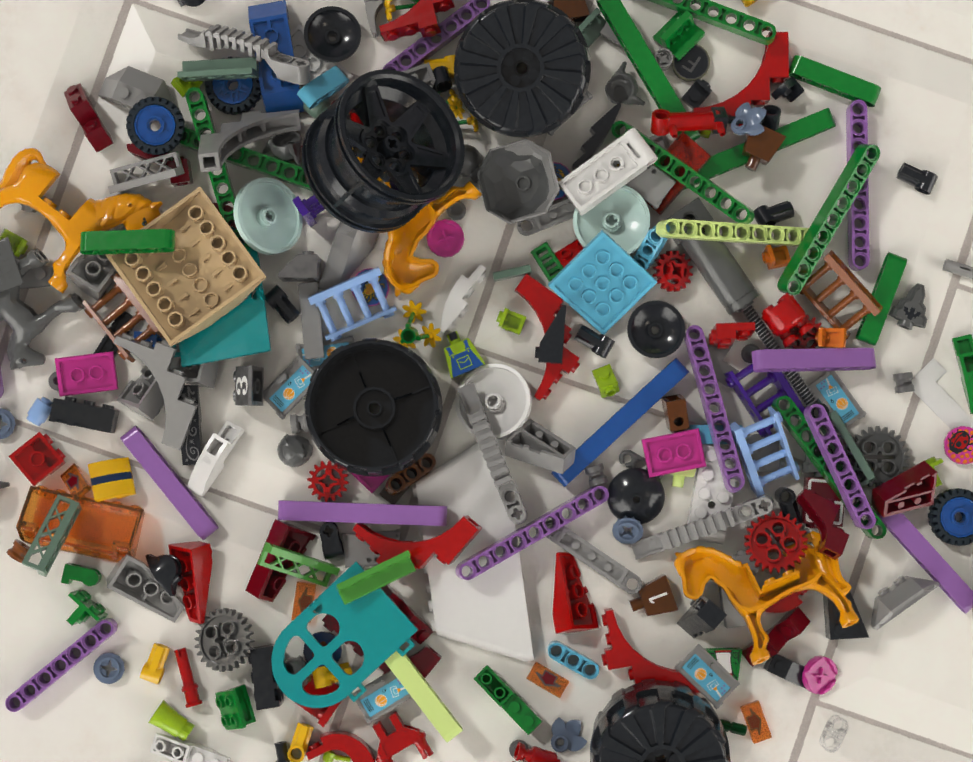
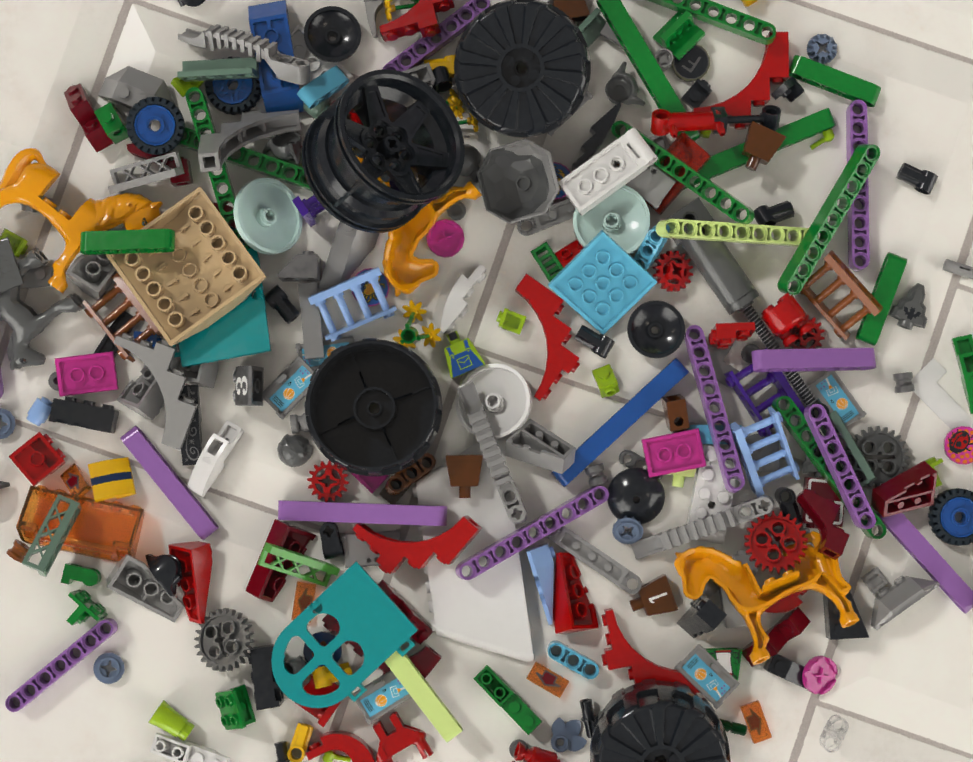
yellow piece [140,643,171,685] -> none
red pin [174,647,203,708] -> none
bright green fence [336,550,416,605] -> none
sand green tile [493,265,532,282] -> none
black slope [535,305,566,365] -> none
sand blue plate [731,102,766,136] -> none
orange bracket [762,245,791,270] -> none
orange bracket [815,327,846,348] -> none
none -> green torso [94,102,129,144]
none -> reddish brown torso [446,455,483,498]
none -> light blue wedge [526,543,556,625]
none -> black axle [580,699,596,738]
none -> light grey hose [703,579,720,598]
none -> sand blue gear [807,34,837,64]
none -> lime hand [810,129,834,150]
none -> light grey tile [861,567,889,594]

